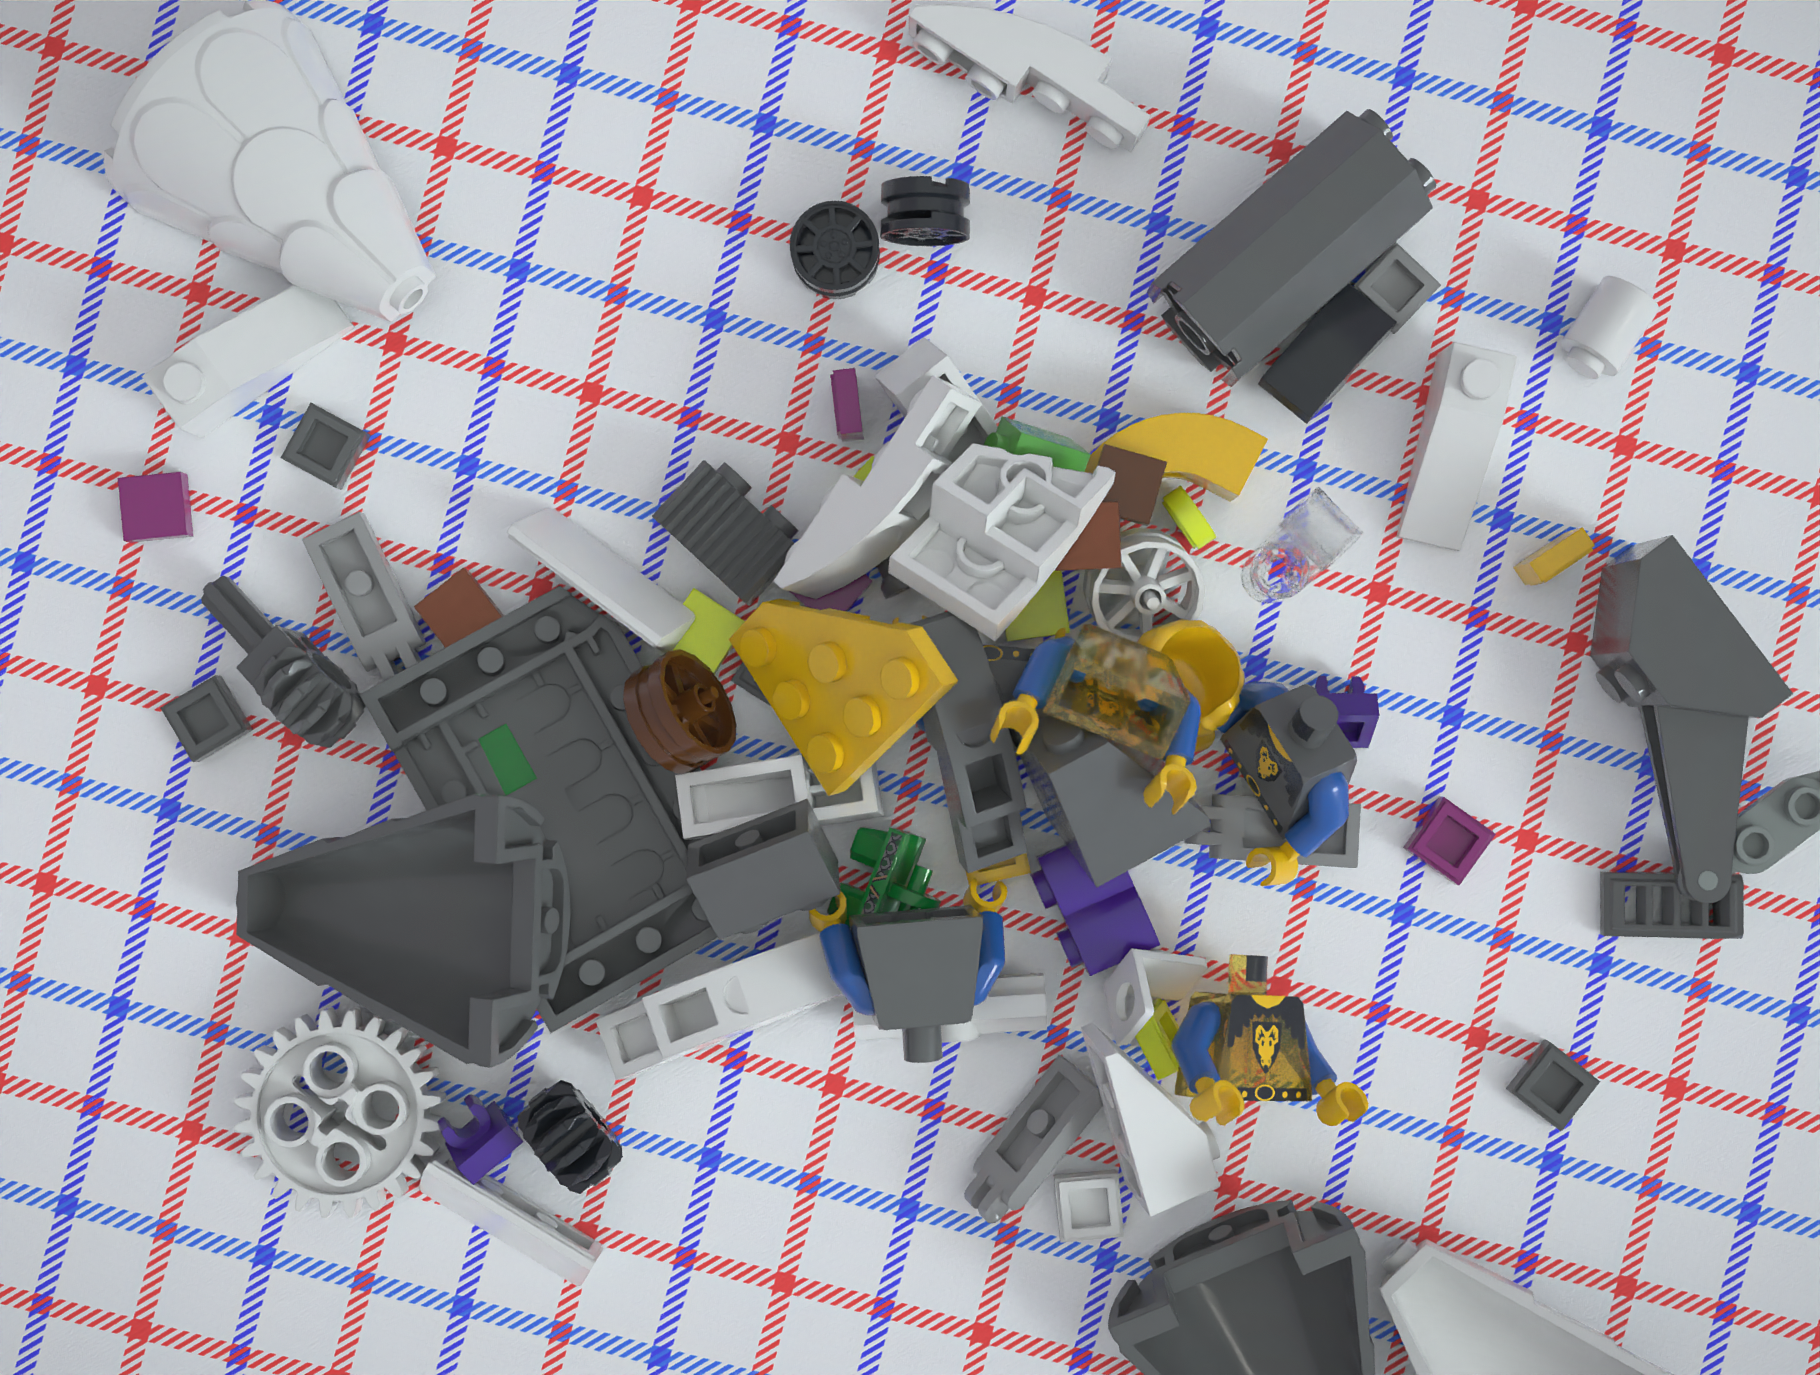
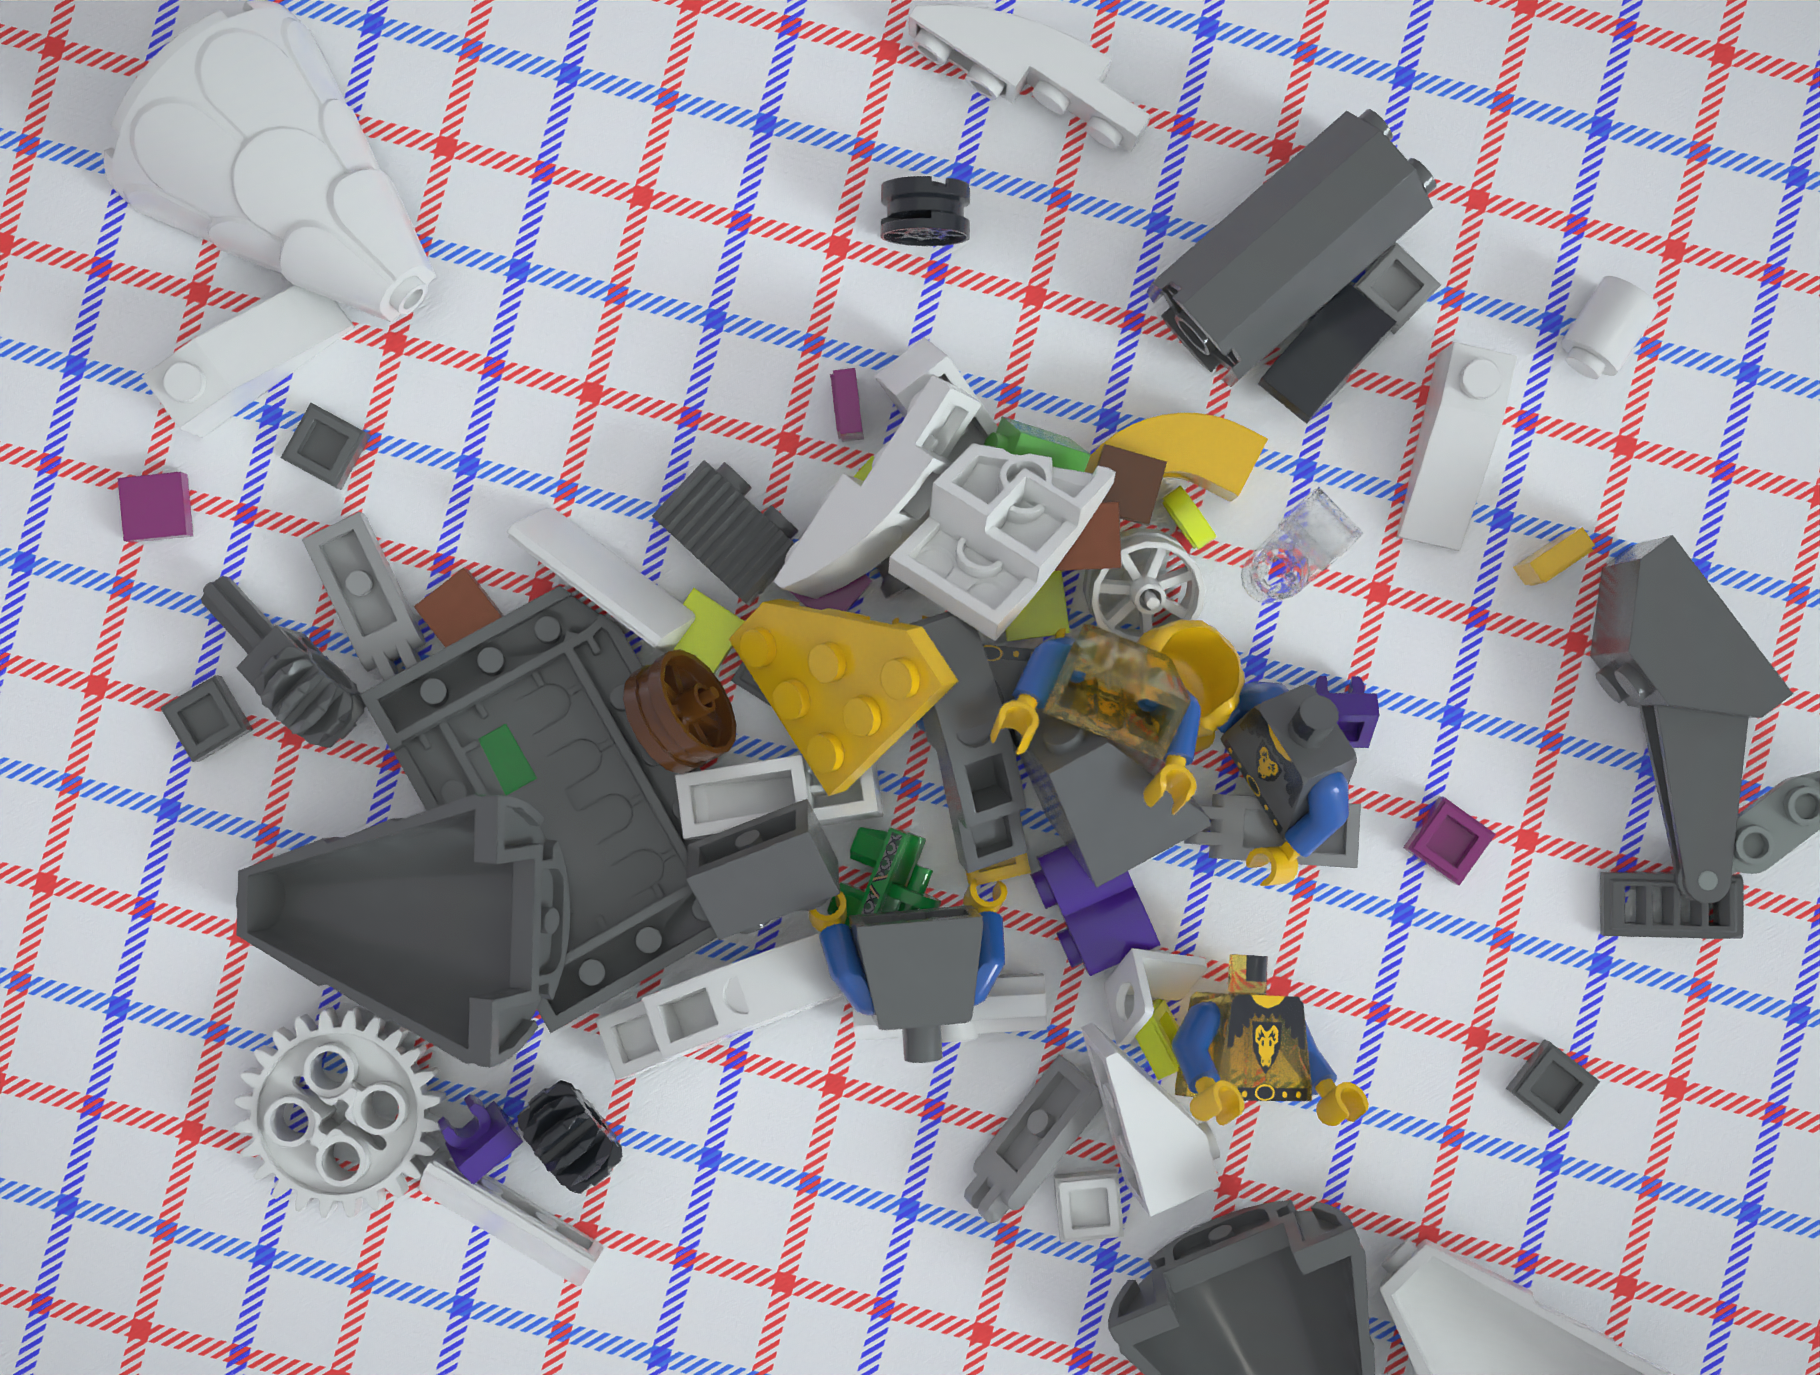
black wheel [790,201,880,299] -> none

